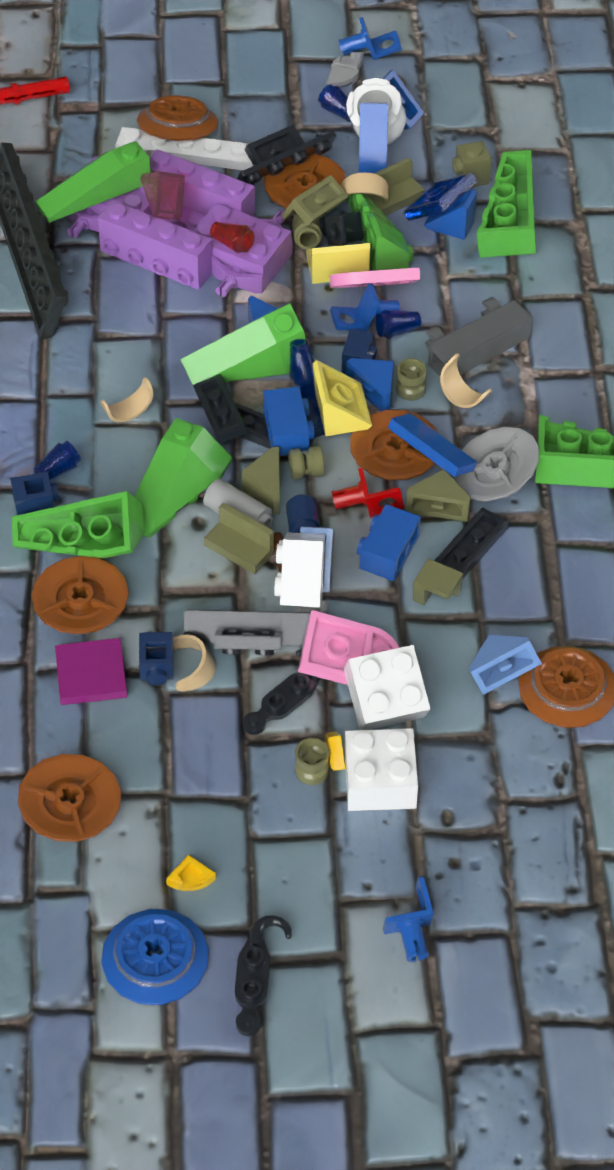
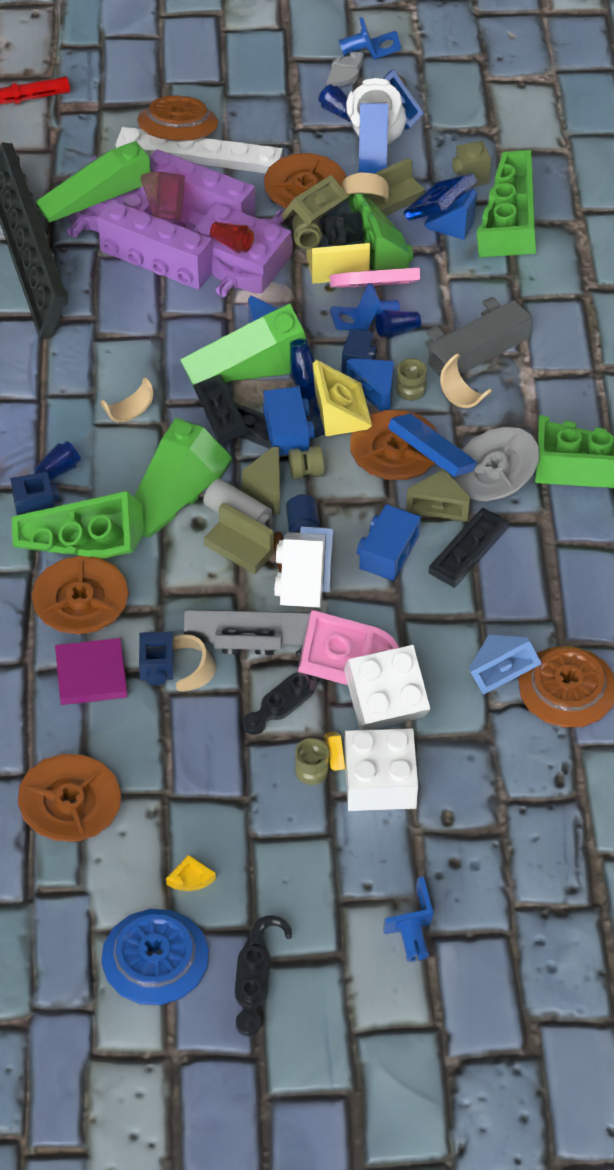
black bracket [237,124,337,185] -> none
red bracket [331,467,405,518] -> none
olive panel [413,559,463,605] -> none

